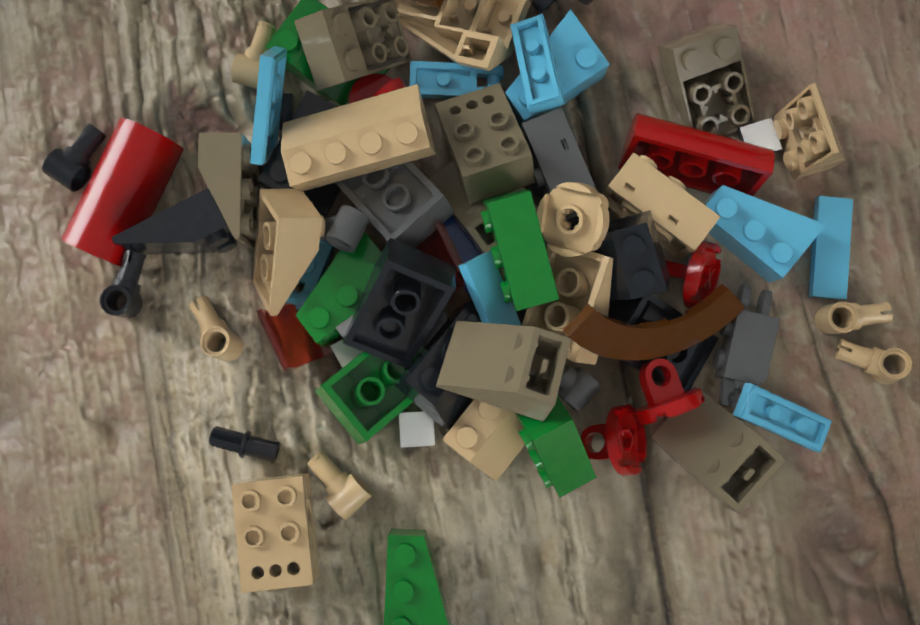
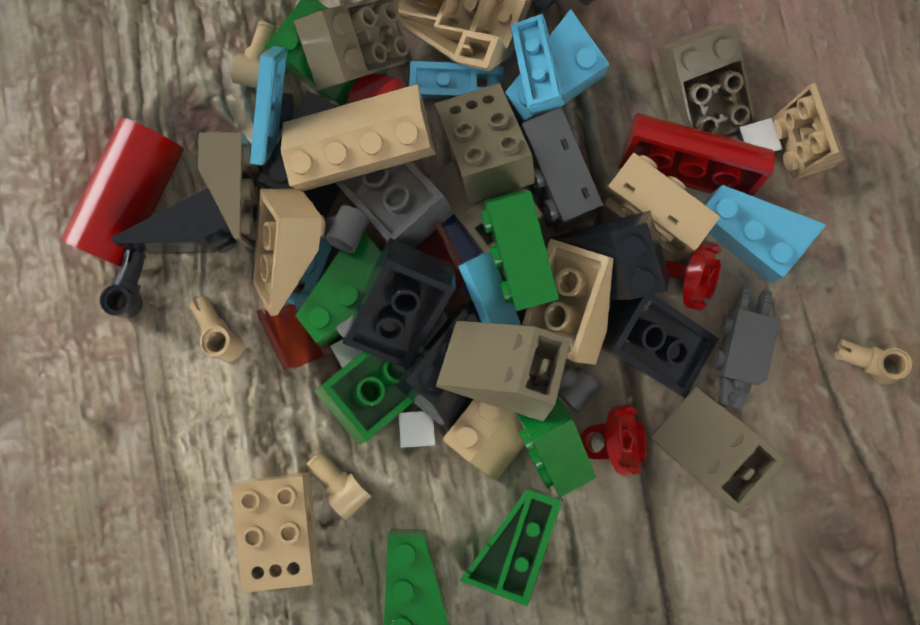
black pin [42,123,107,192] -> none
black axle [209,426,281,464] -> none
tan plate [537,182,609,257] -> none
reddish brown tile [563,284,745,361] -> none
red tile [633,358,705,425] -> none
medium azure tile [733,382,832,453] -> none
medium azure tile [808,196,853,301] -> none
tan pin [815,302,893,335] -> none
none -> green wedge [459,487,563,606]

